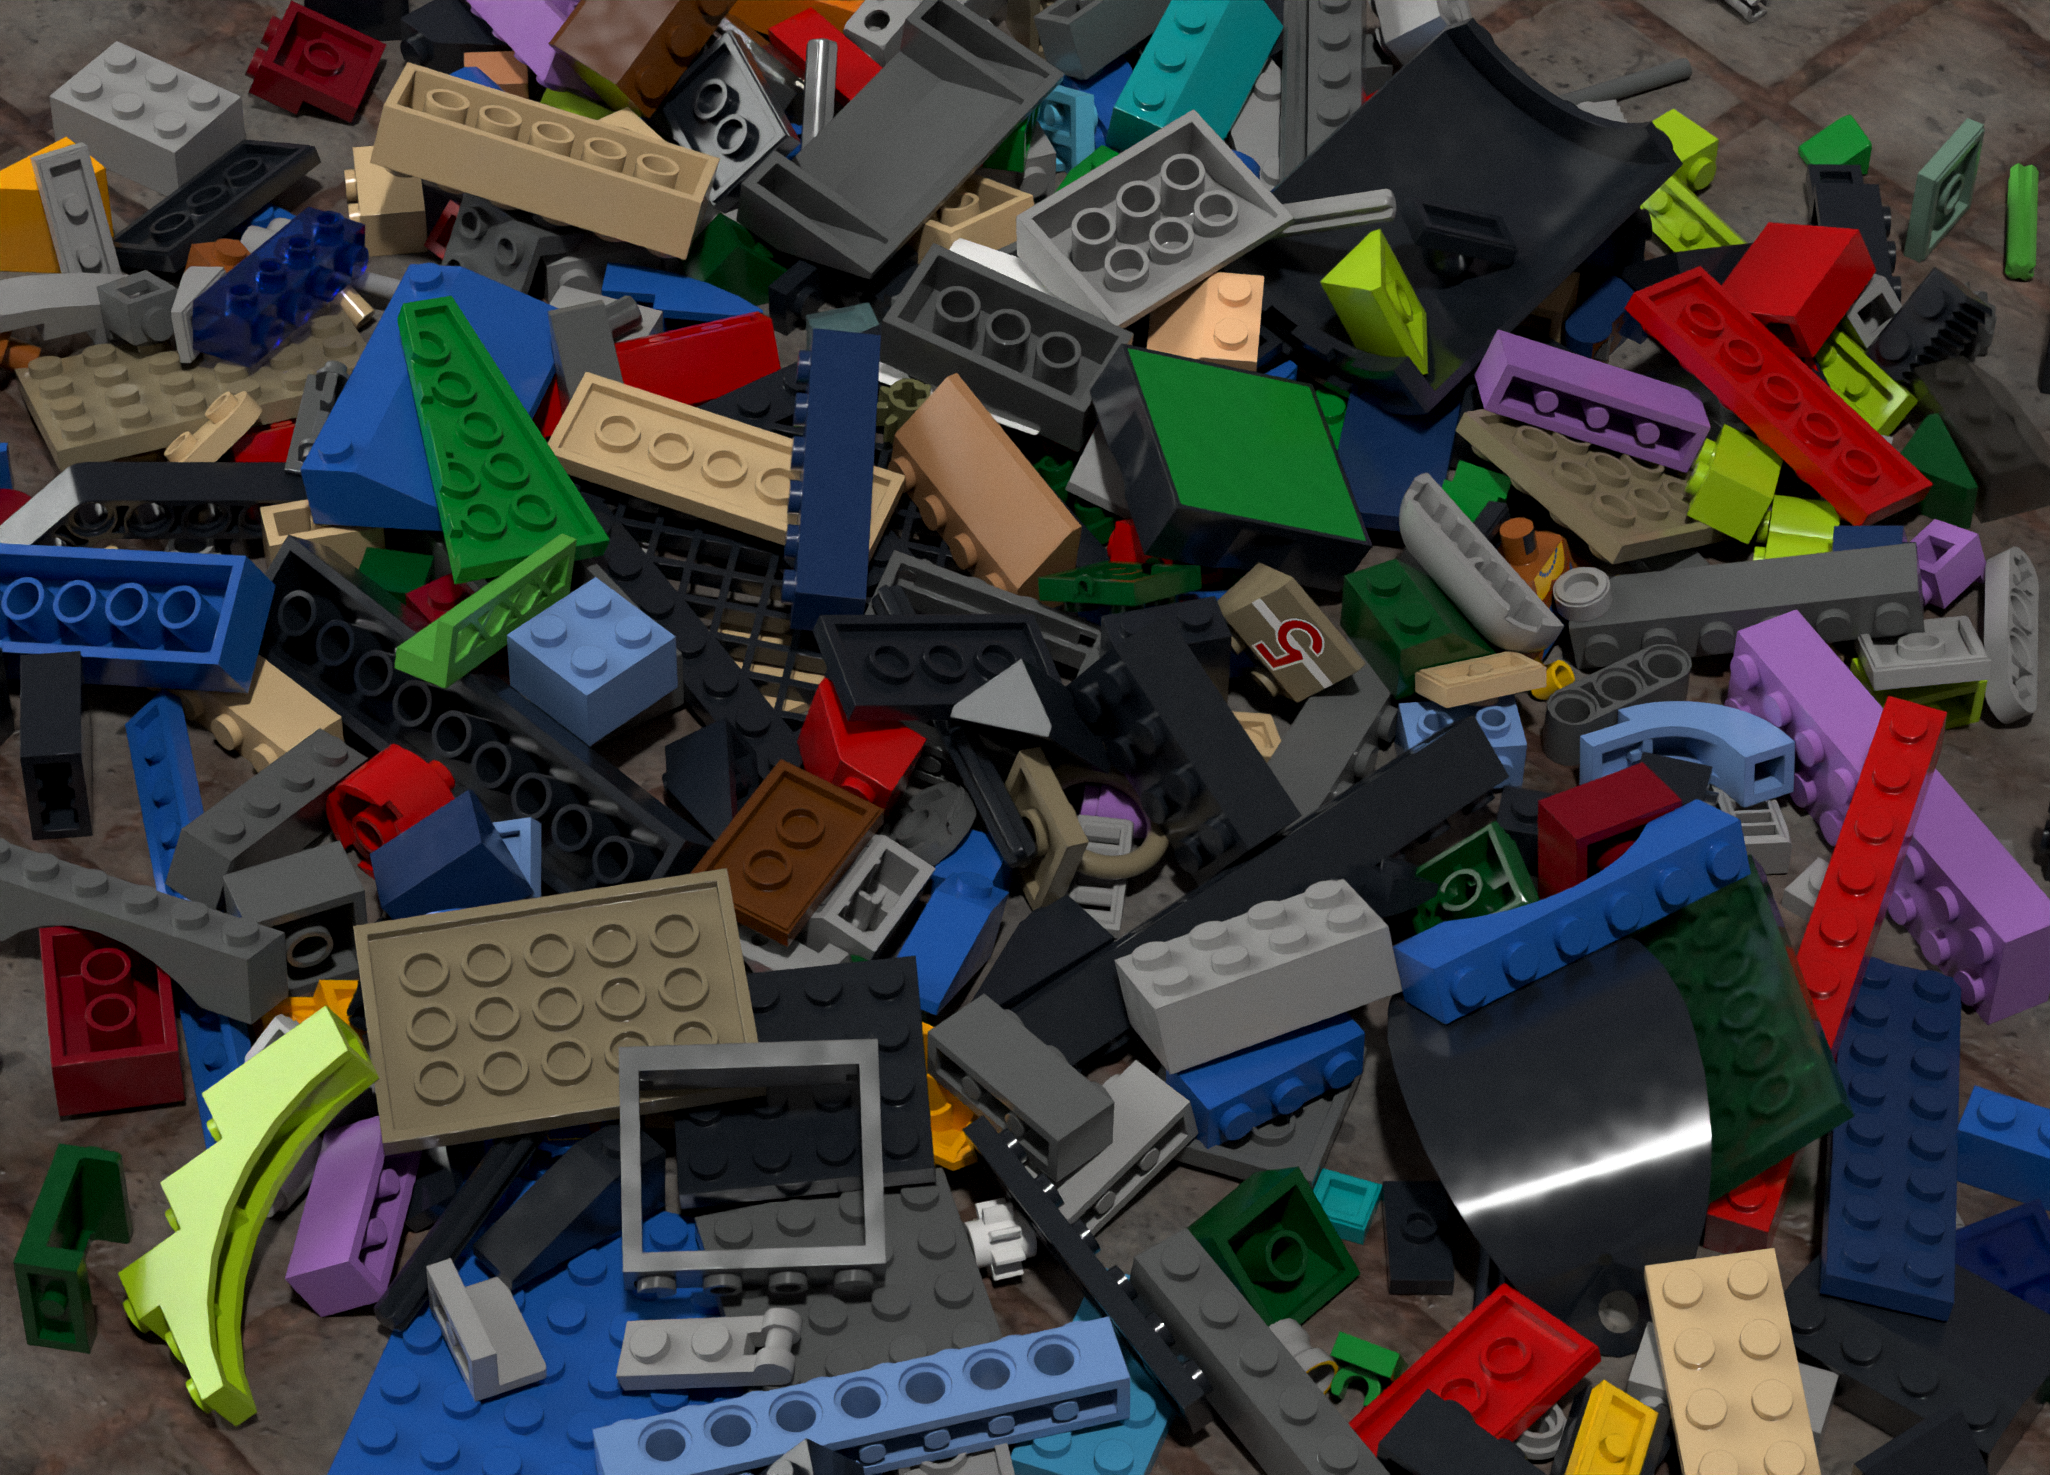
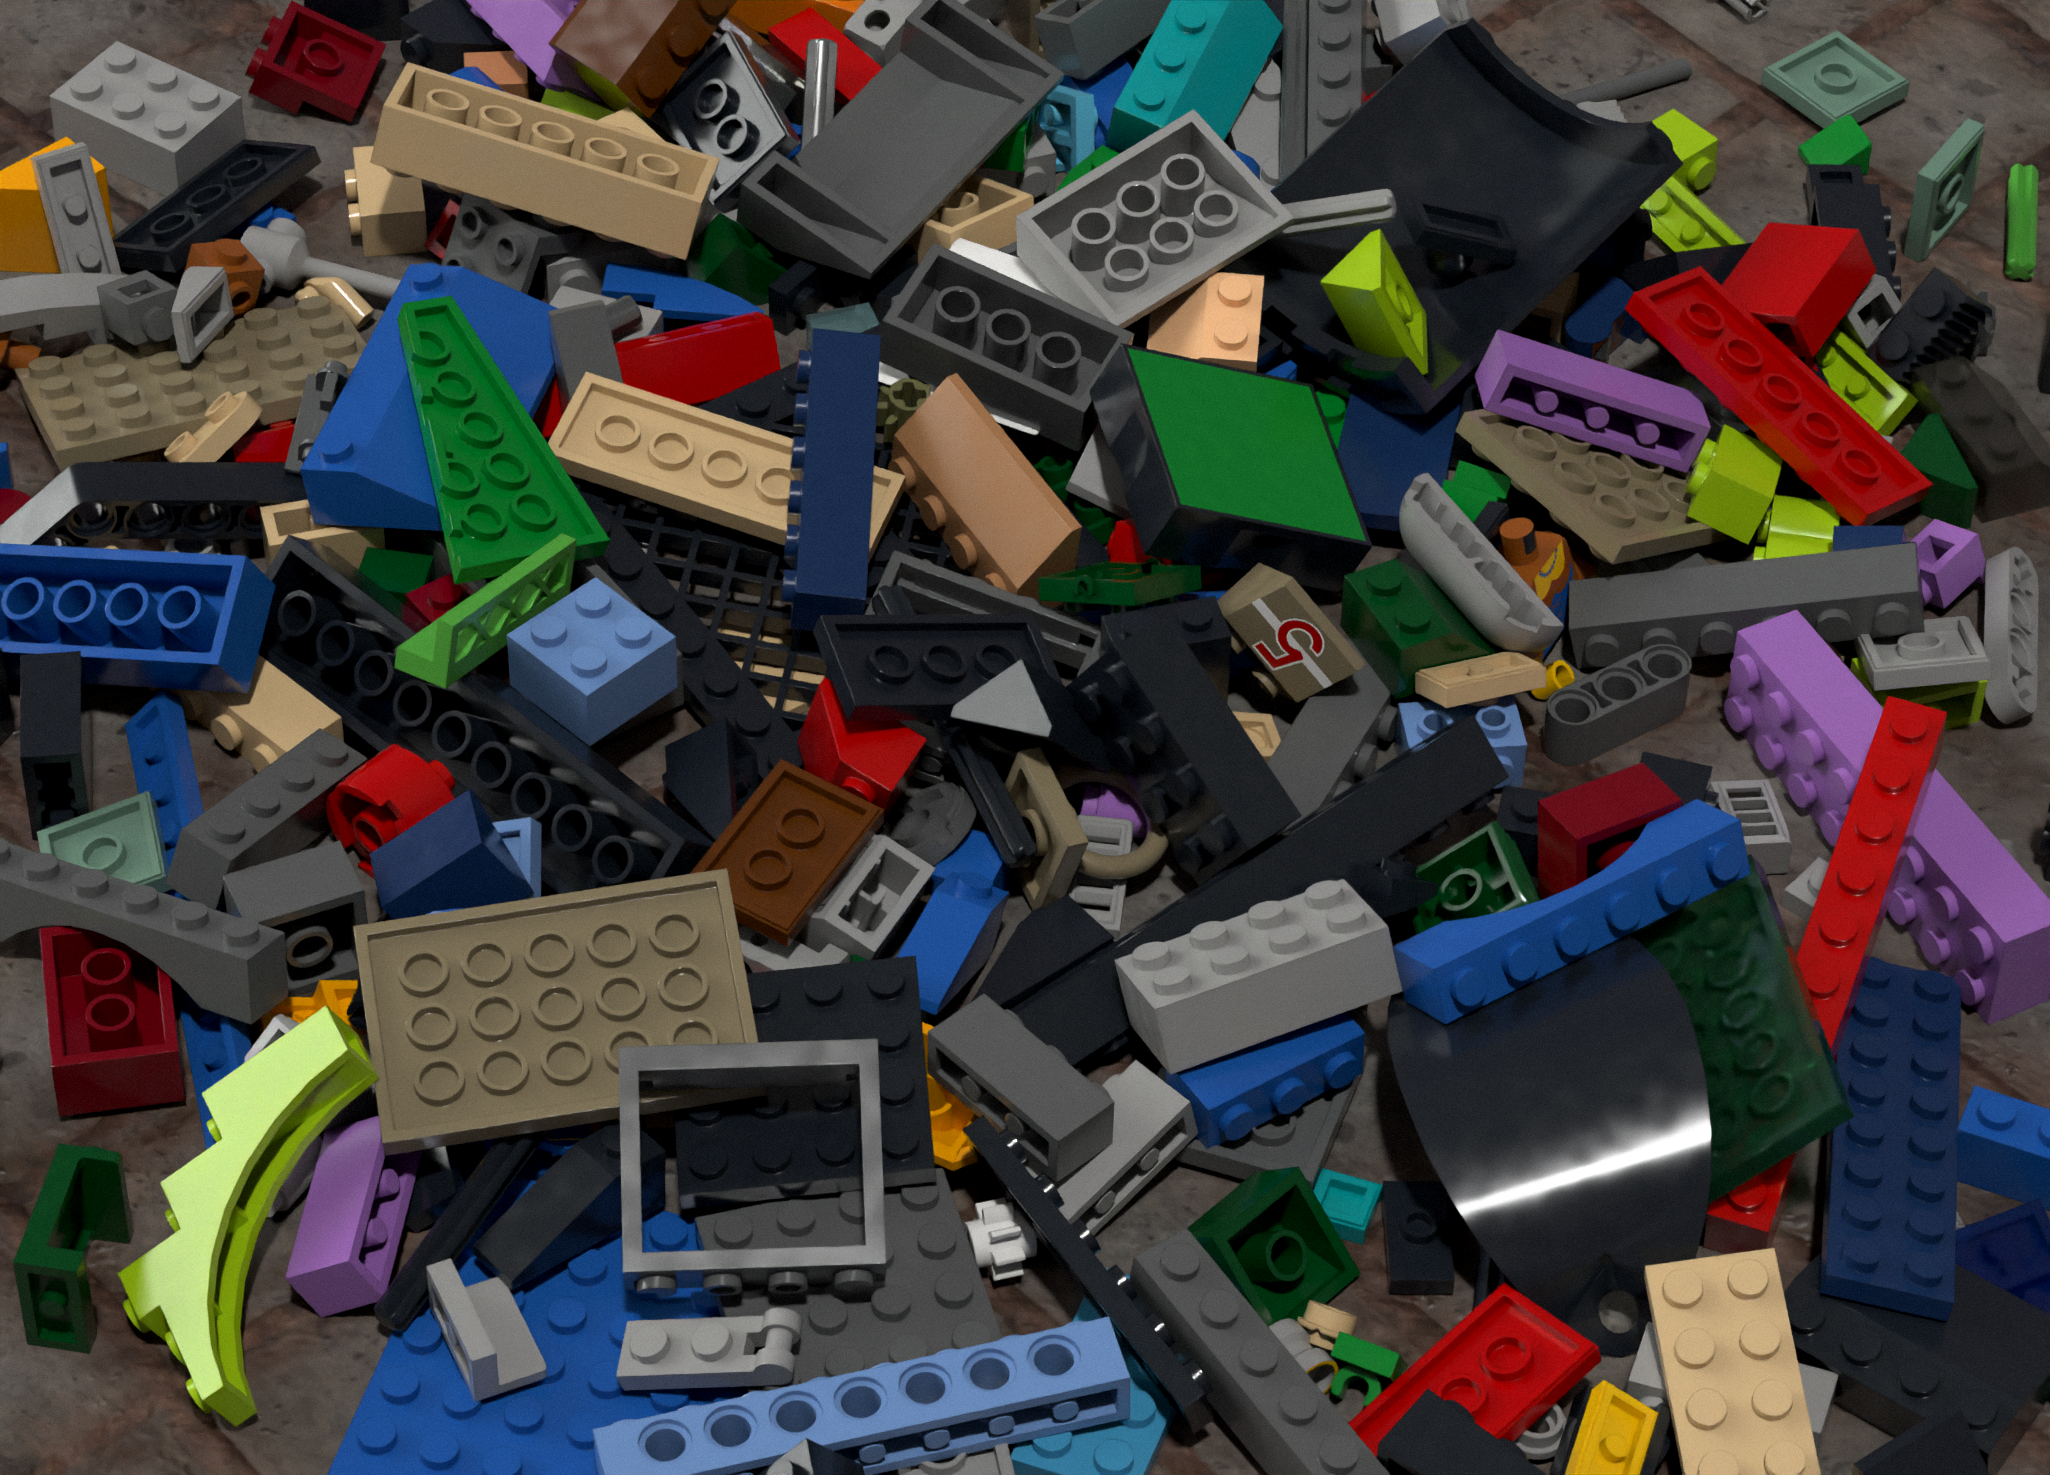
clear blue brick [193,206,369,368] -> none
light grey tile [1553,567,1613,622] -> none
medium blue arch [1579,701,1795,808] -> none
none -> sand green plate [37,791,172,893]
none -> tan plate [1297,1300,1358,1351]
none -> sand green plate [1761,30,1910,129]

